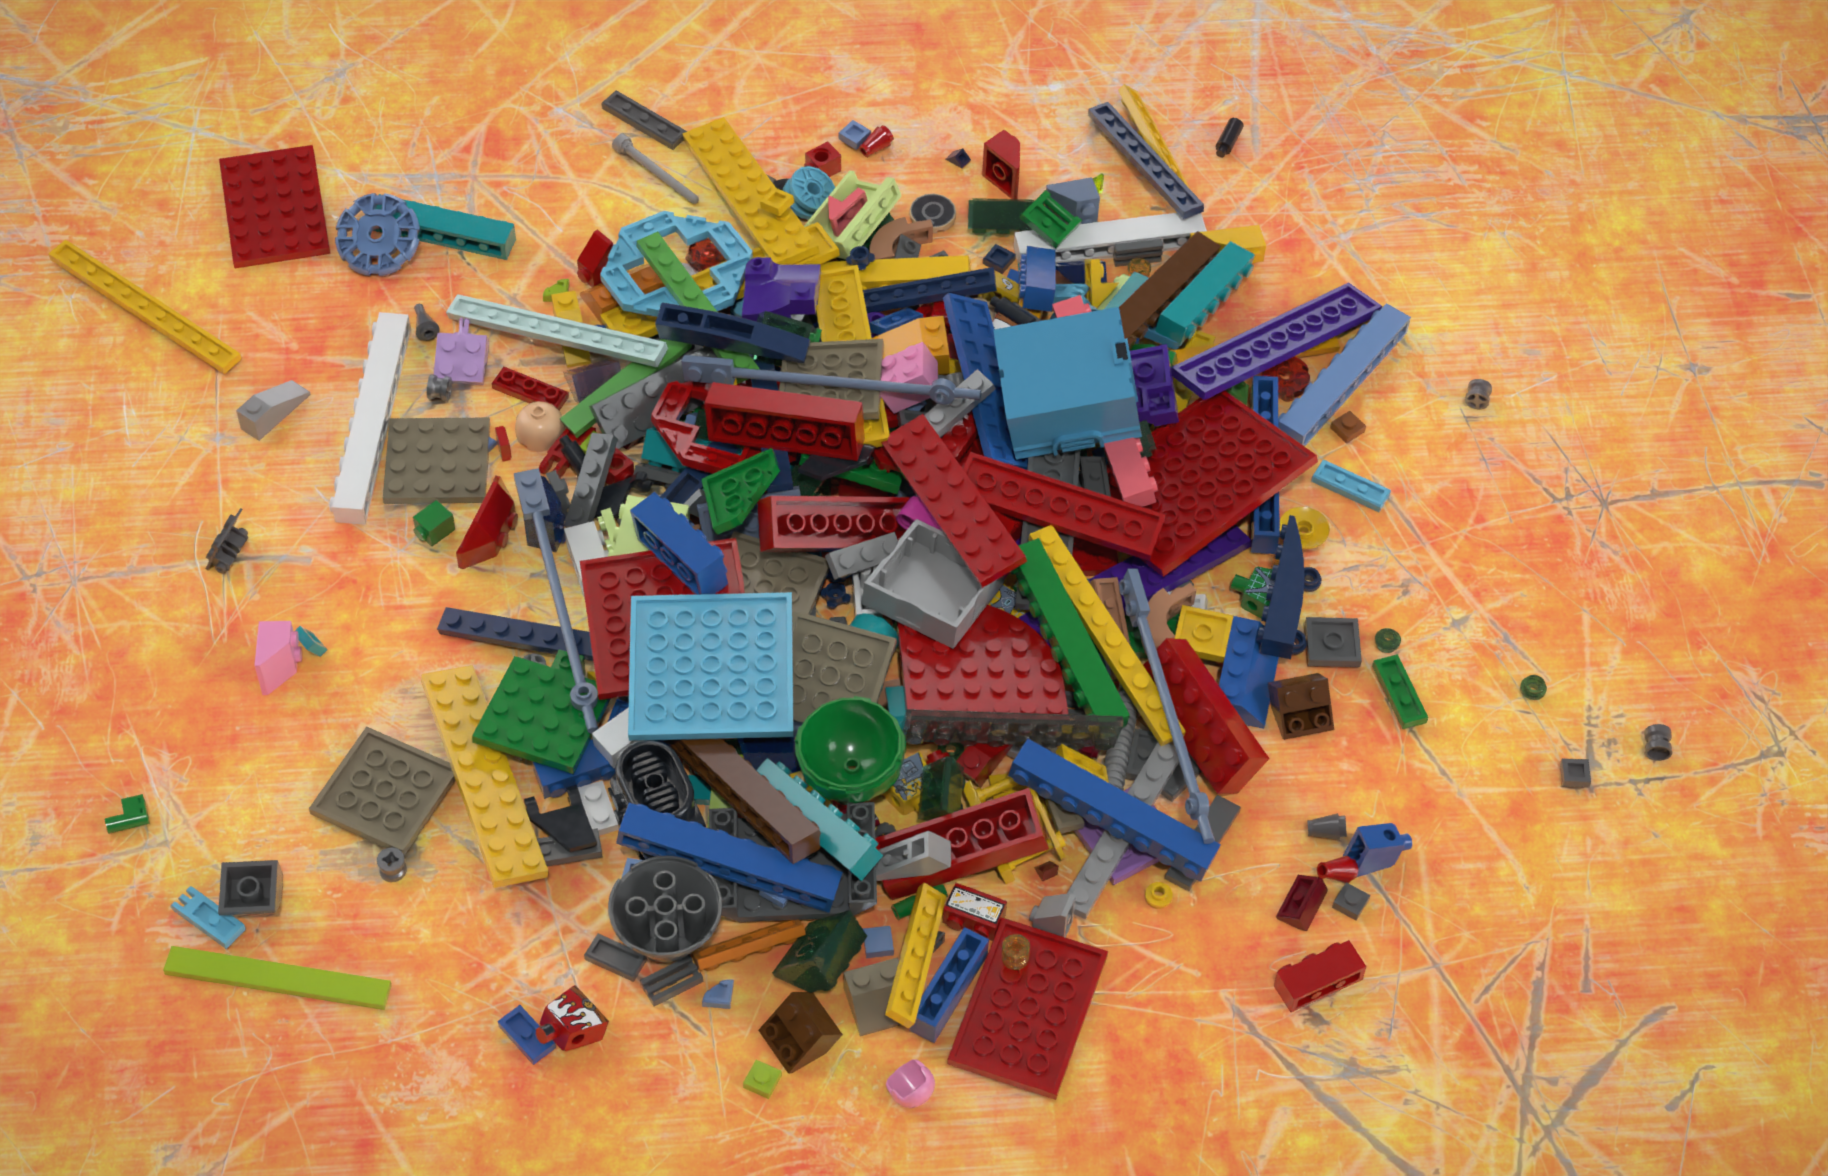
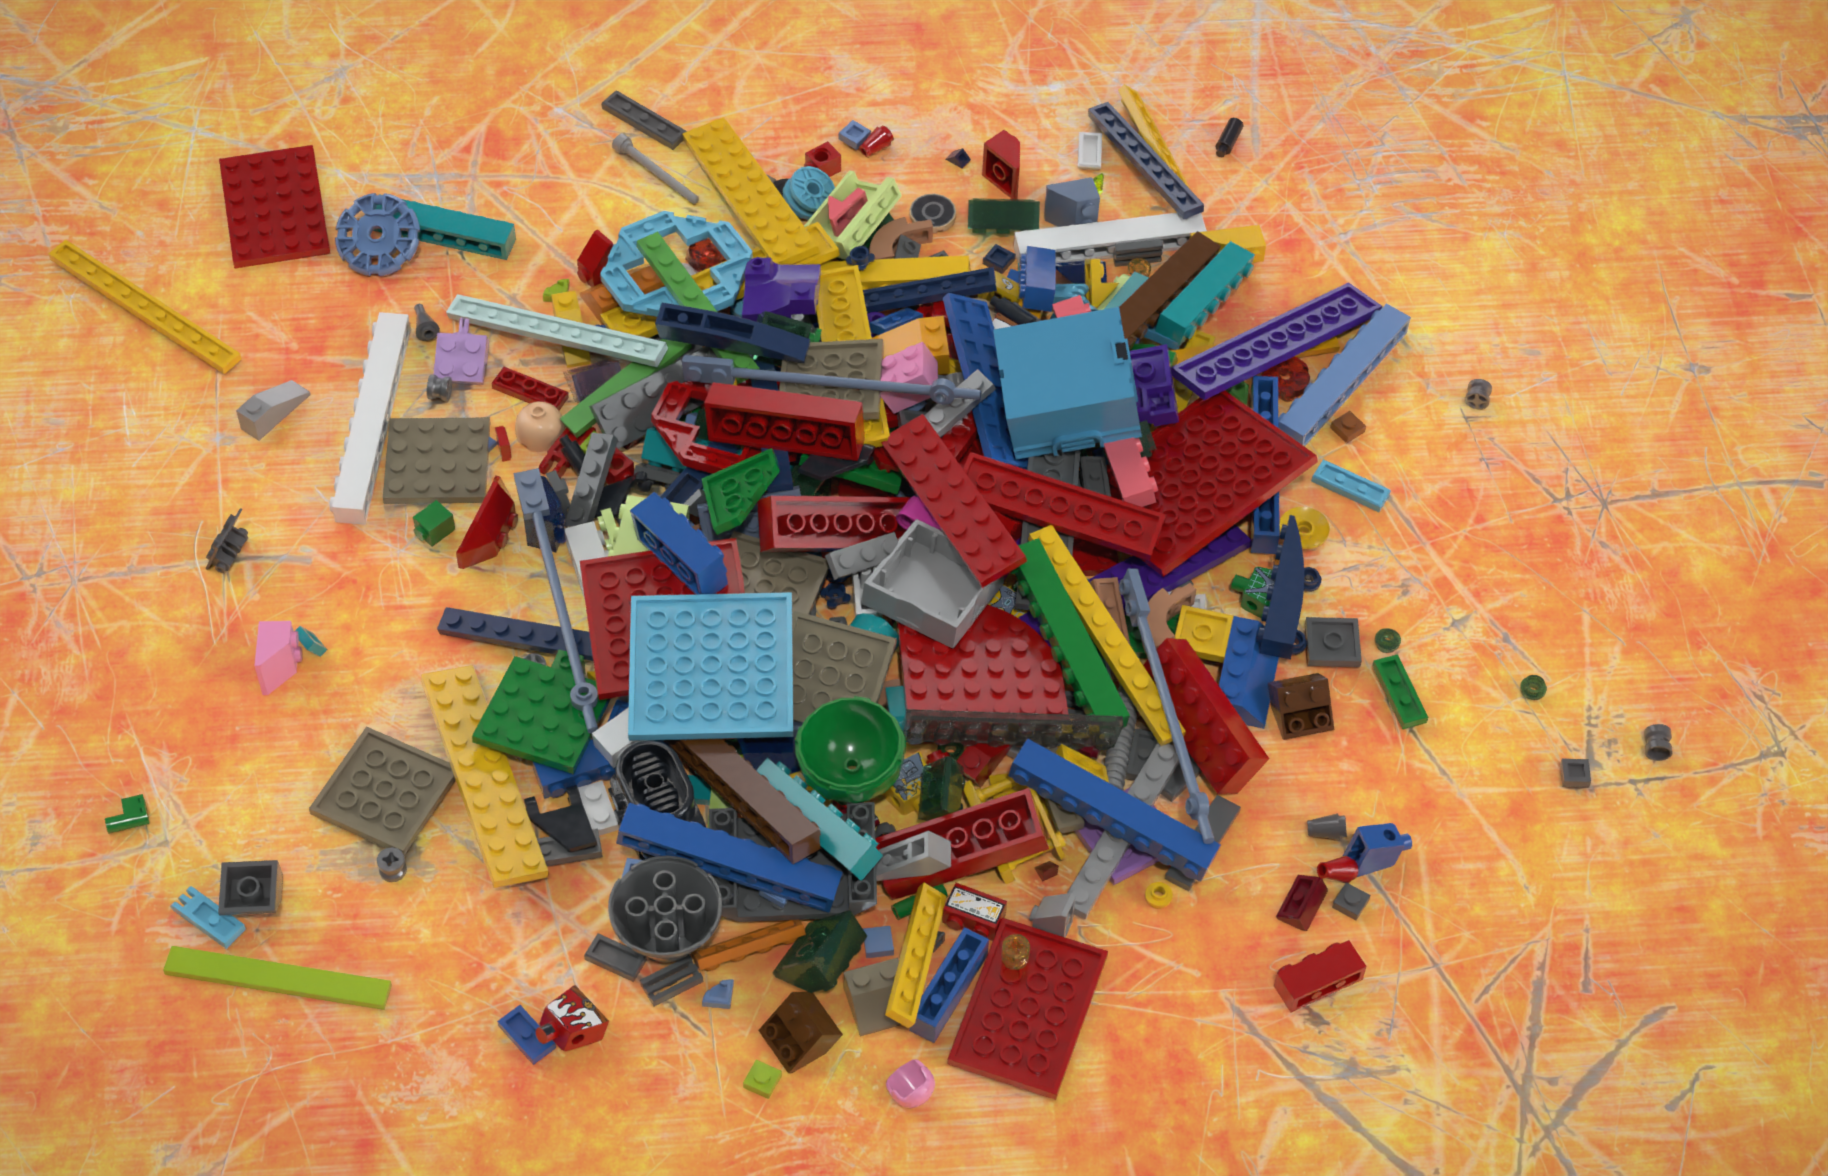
yellow plate [760,188,795,216] -> none
green plate [1020,190,1082,249] -> none
none -> white tile [1078,132,1102,170]

